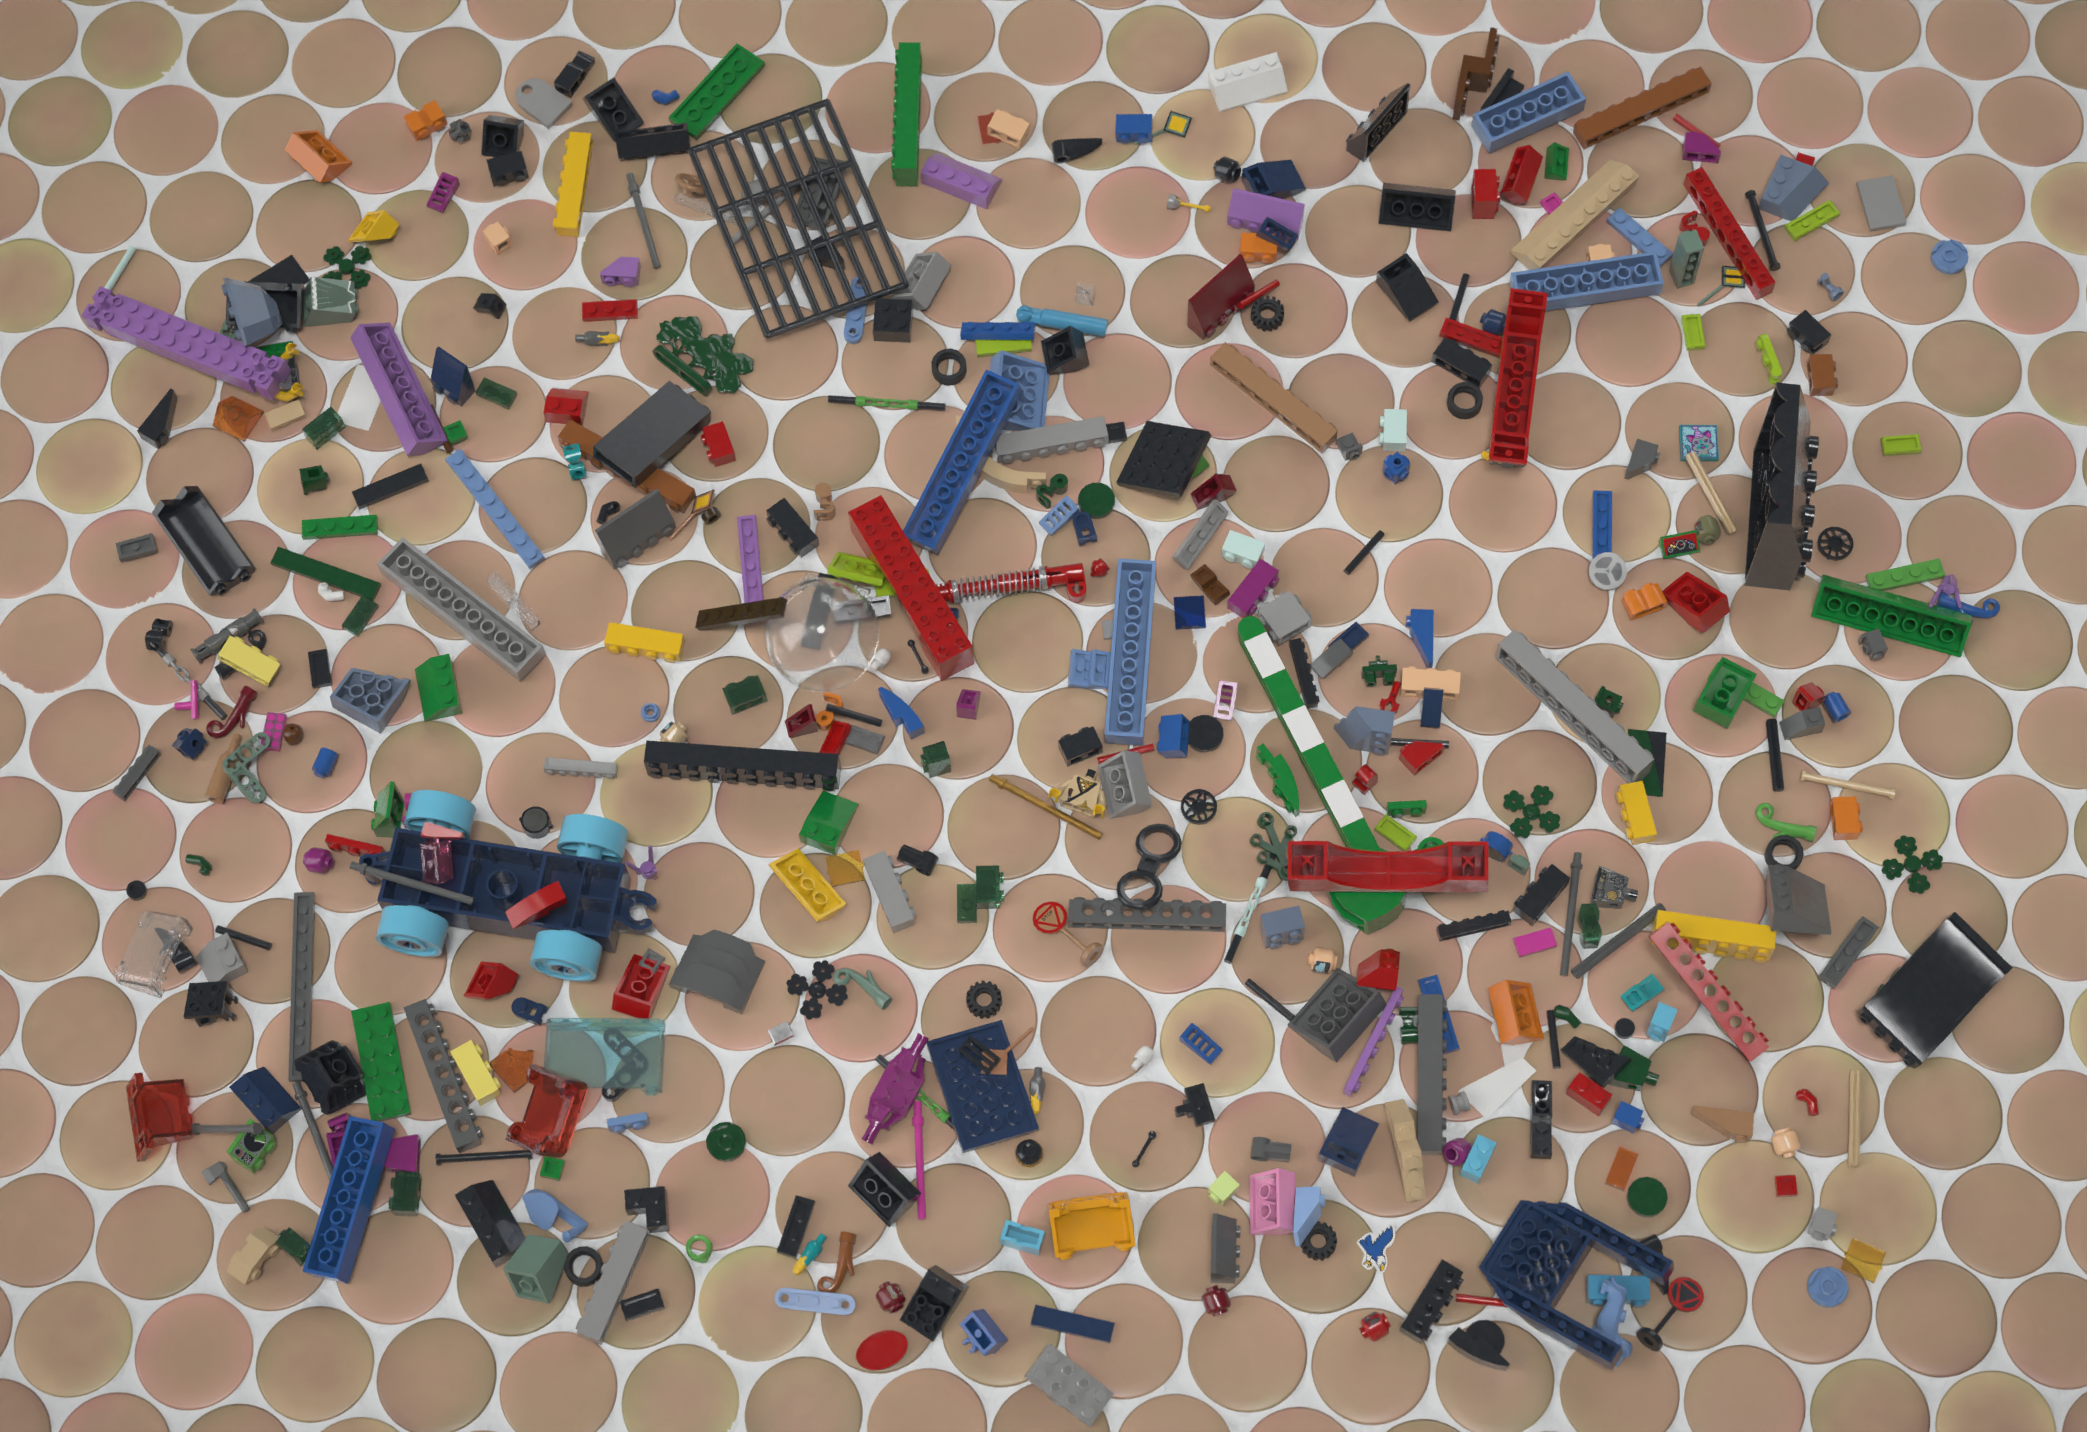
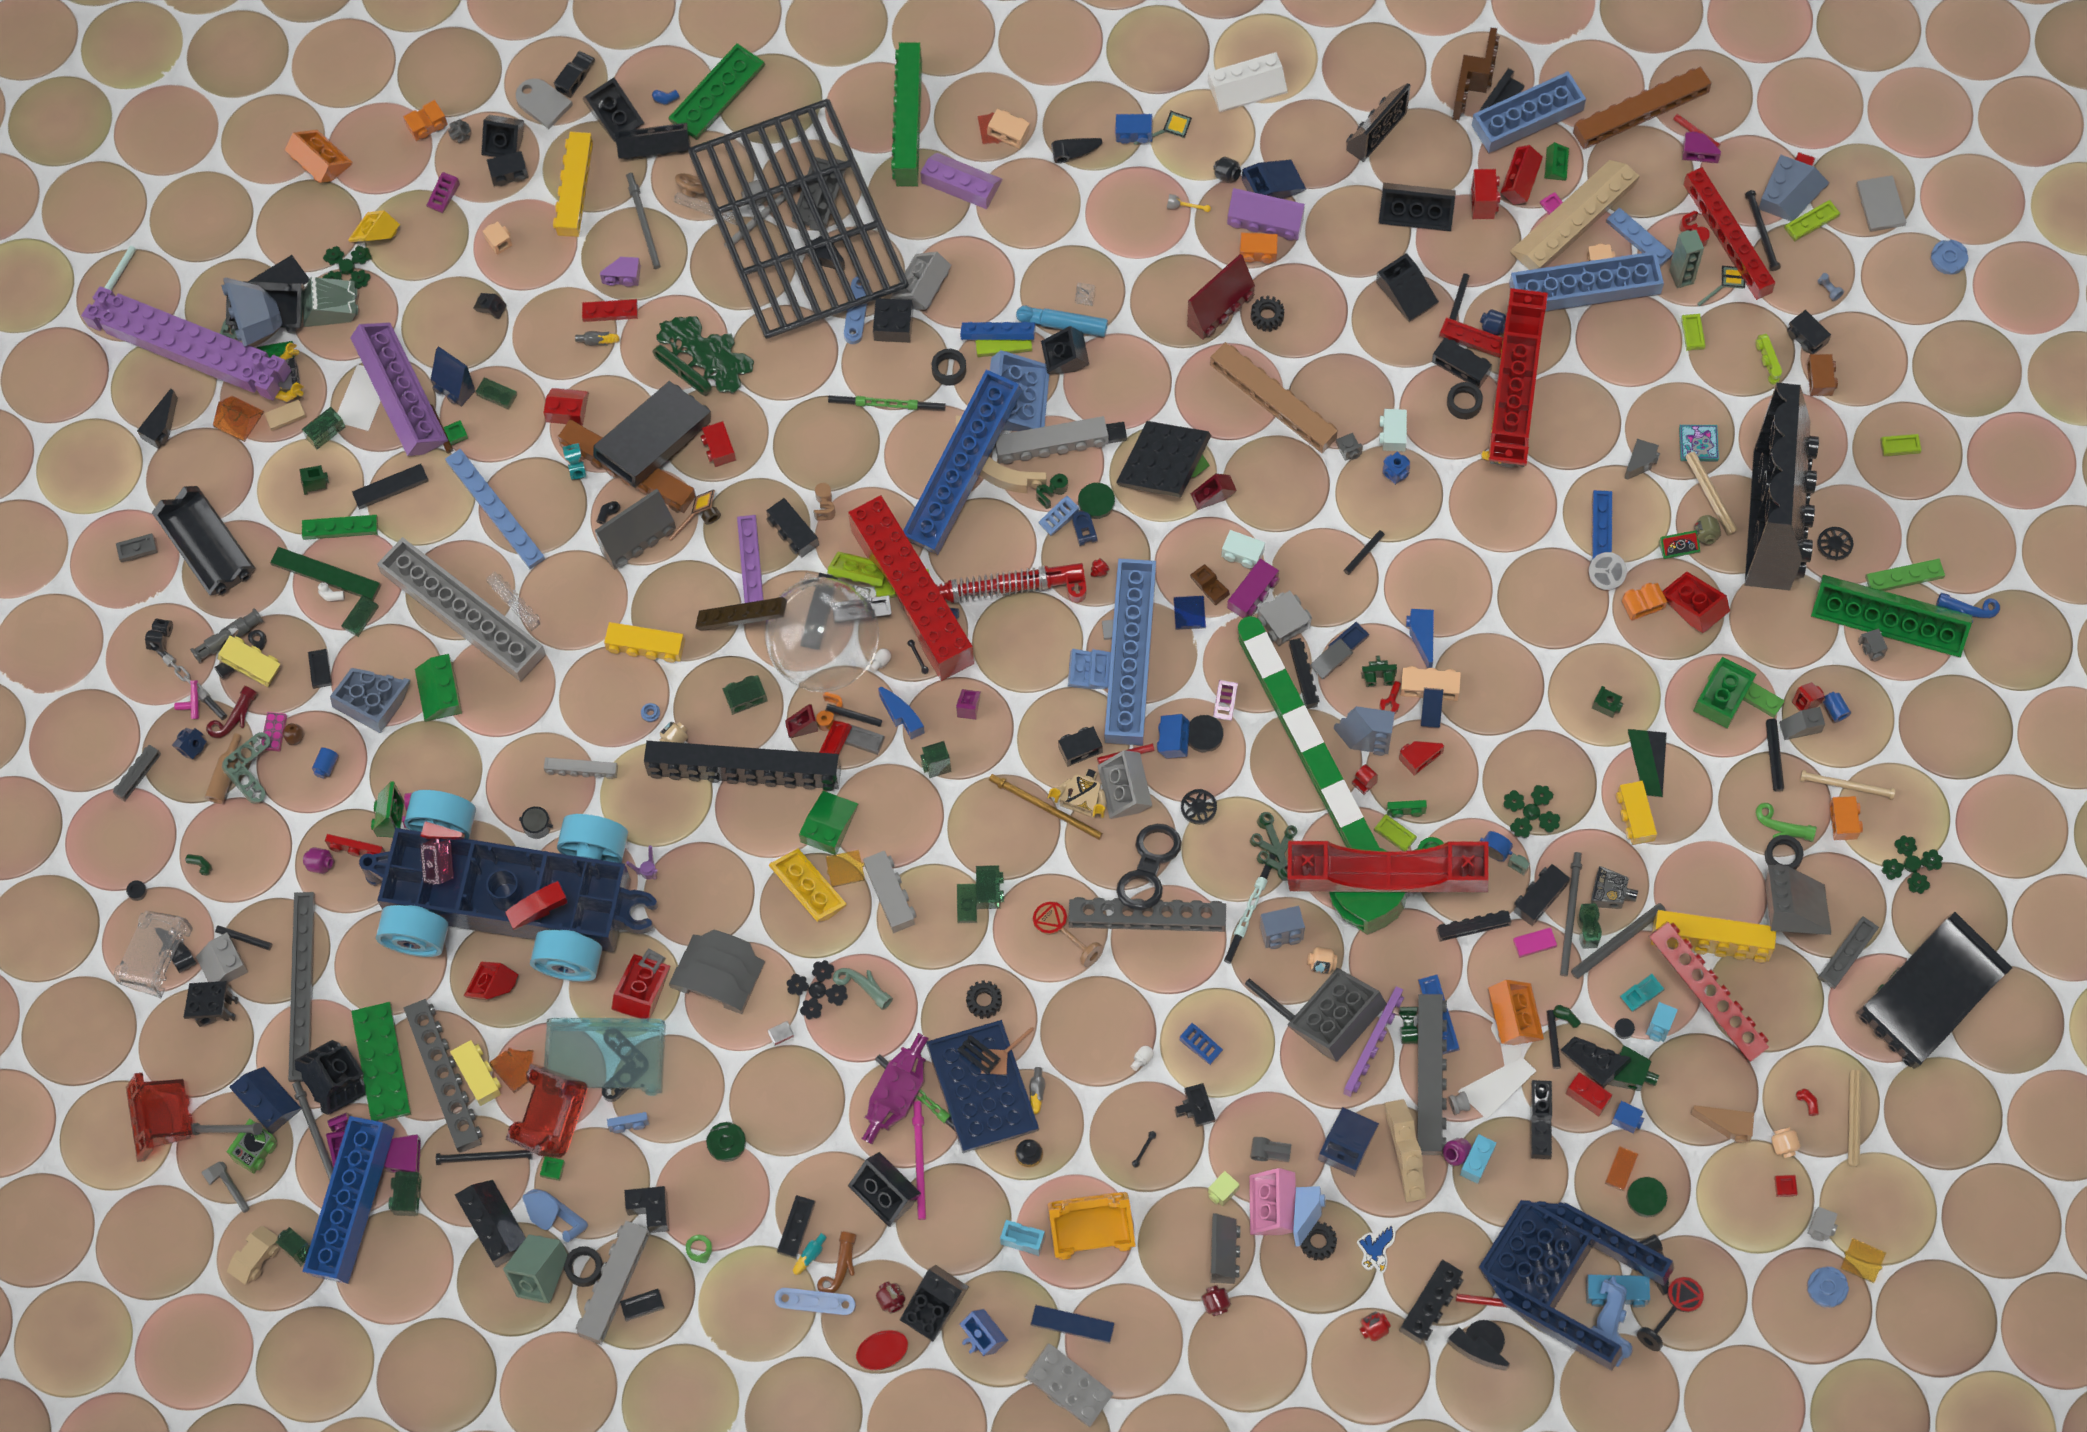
dark grey bar [350,861,474,905] -> none
dark blue plate [511,997,549,1026] -> none
black piece [897,844,939,876] -> none
light grey plate [1173,500,1229,569] -> none
red bar [1237,280,1280,309] -> none
dark blue slope [1256,217,1298,251] -> none
green slope [1256,743,1299,817] -> none
red slope [1357,949,1400,991] -> none
black bar [1391,738,1449,749] -> none
light grey brick [1495,629,1654,783] -> none
medium lavender plant [1929,574,1962,608] -> none

